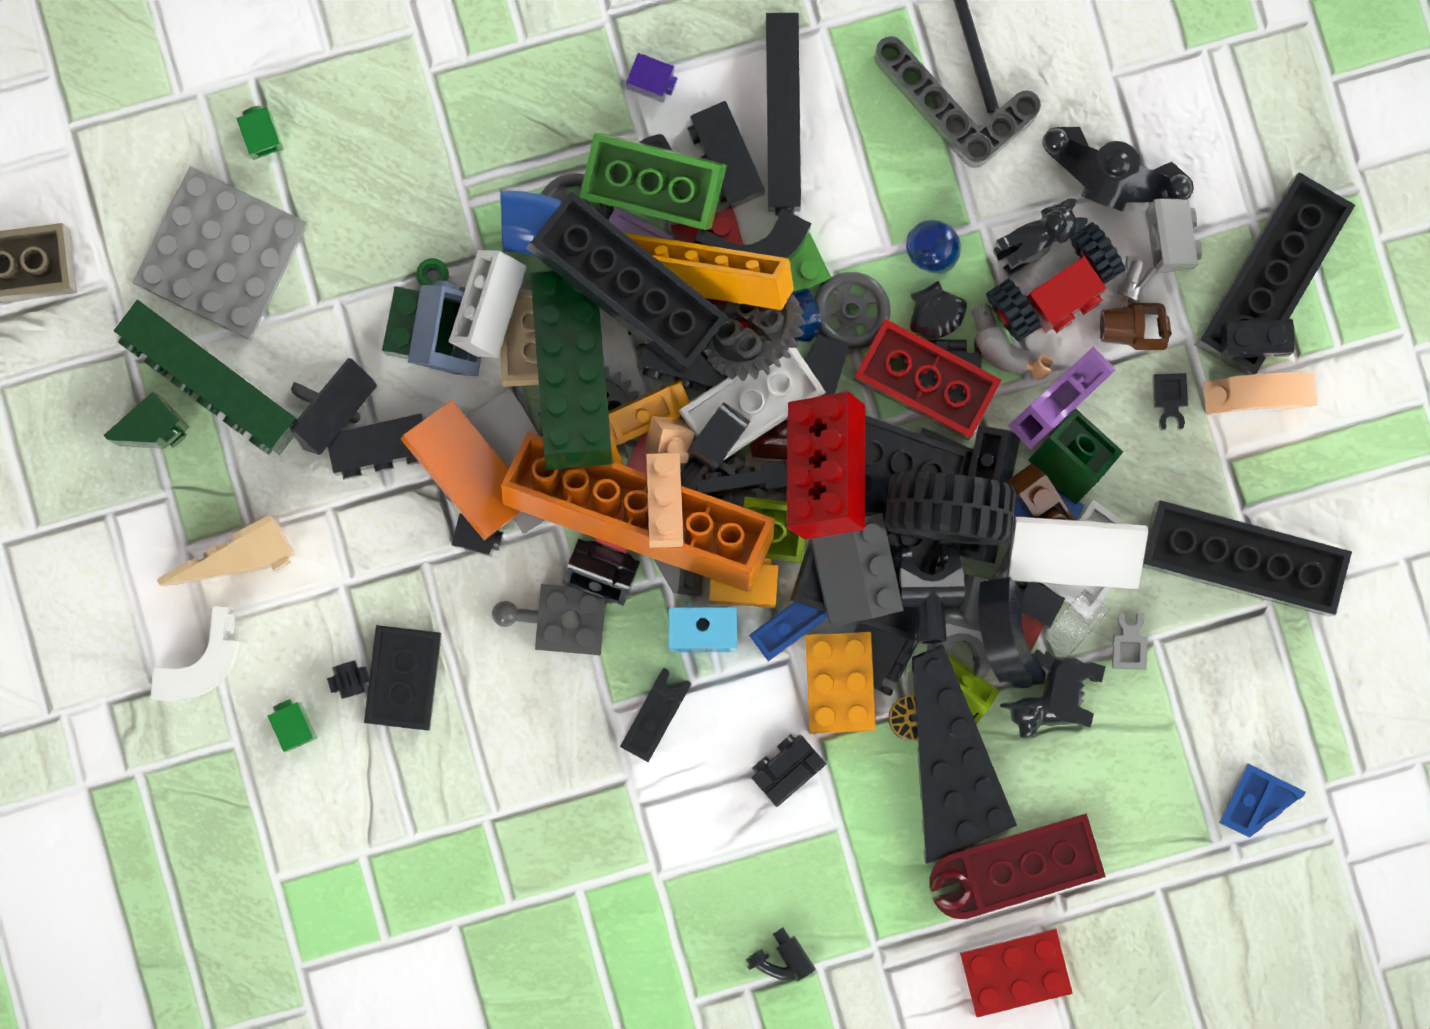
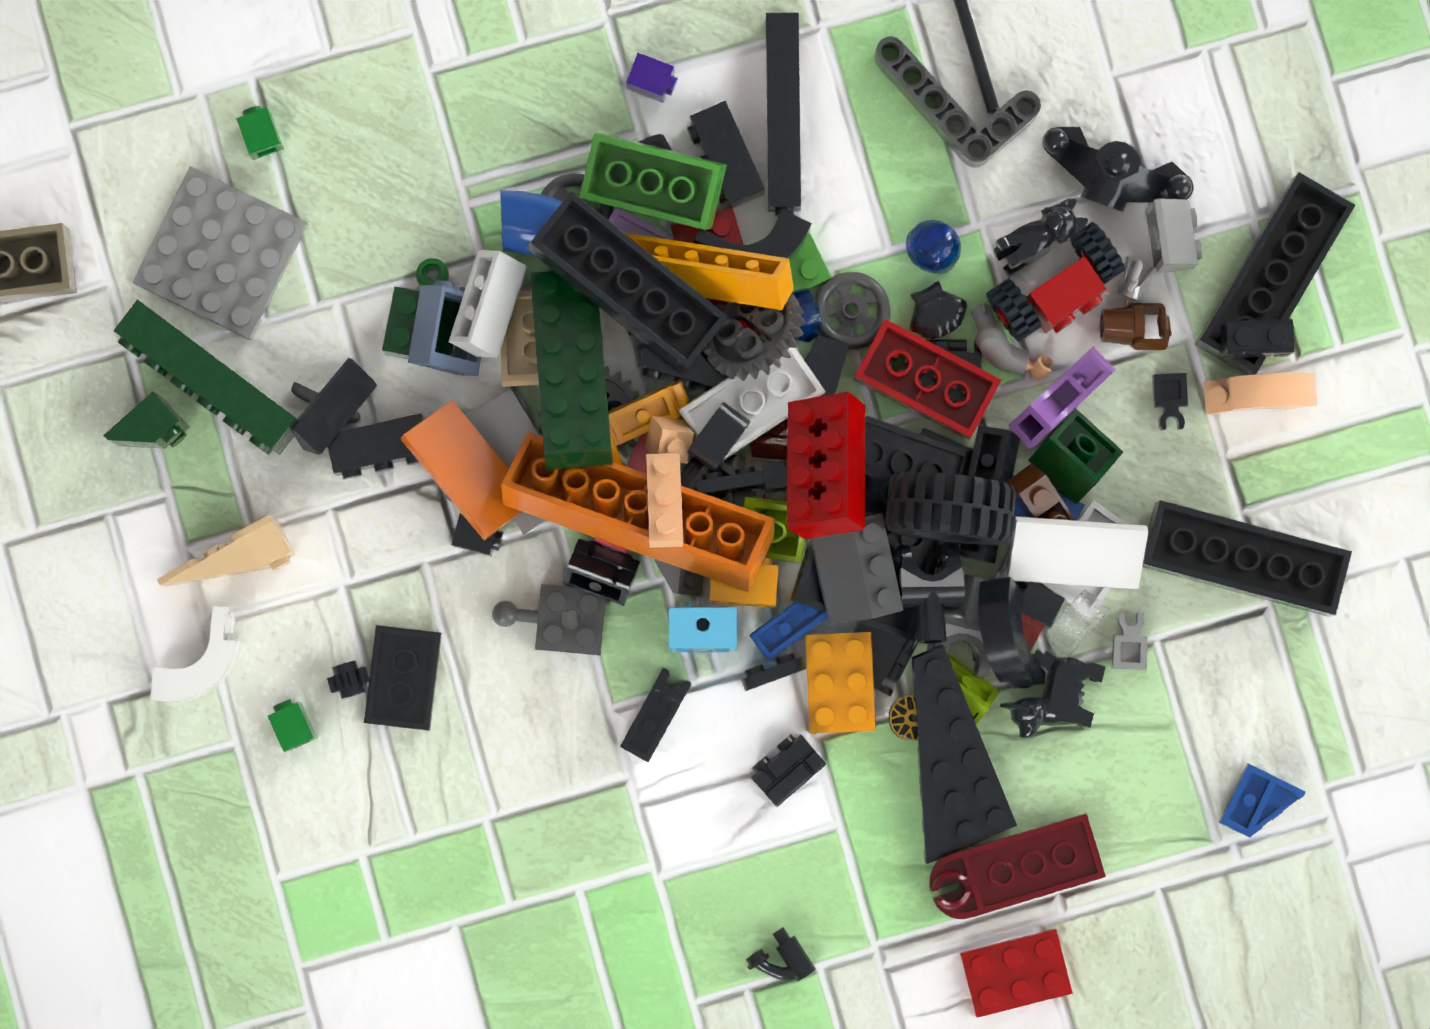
none -> black plate [741,653,807,692]

